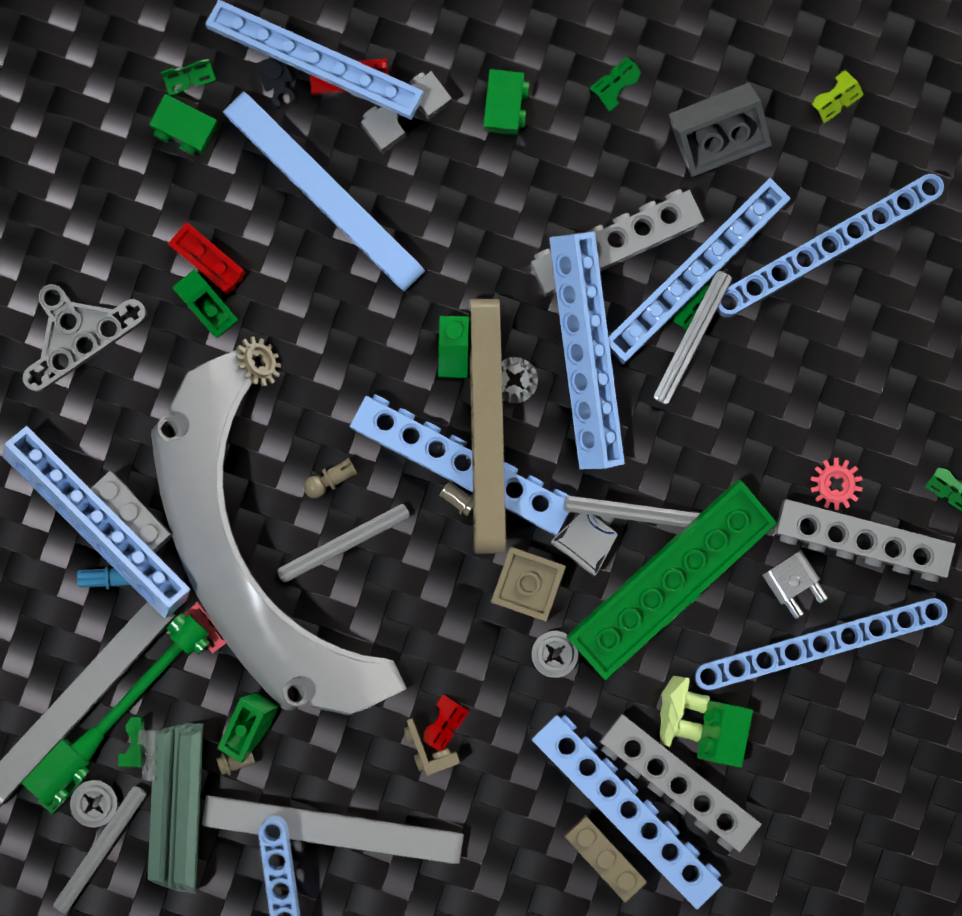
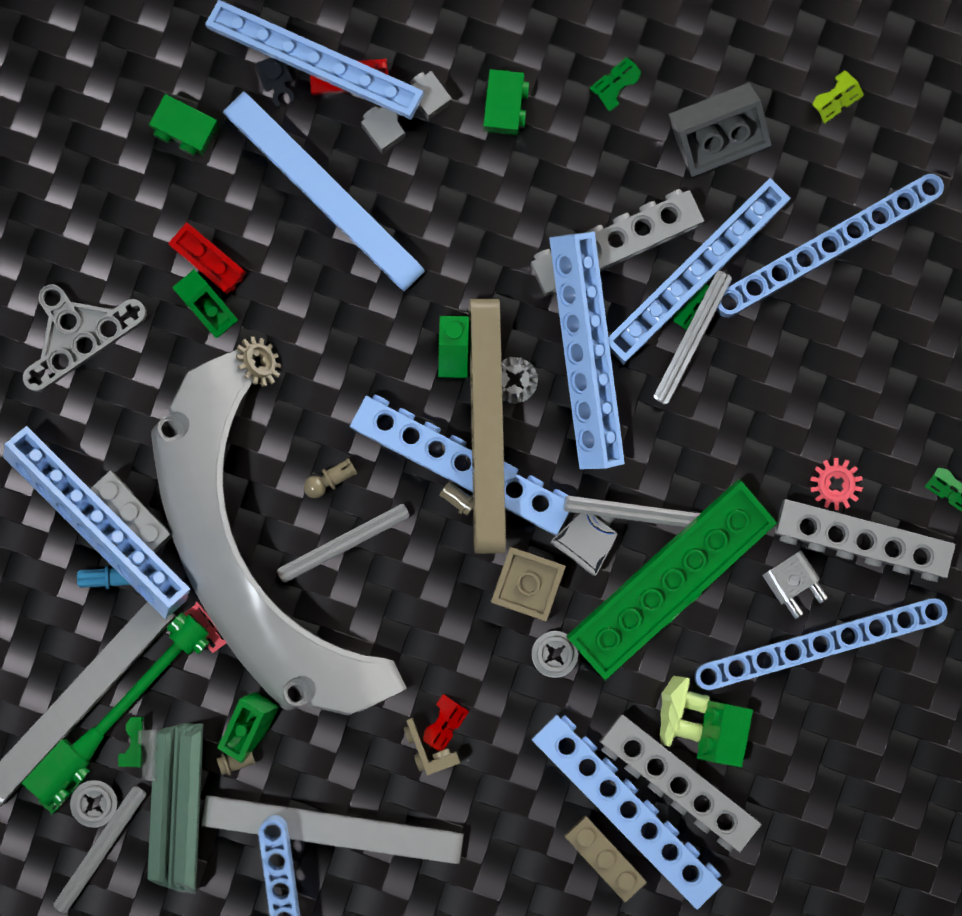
green piece [161,59,216,96] -> none

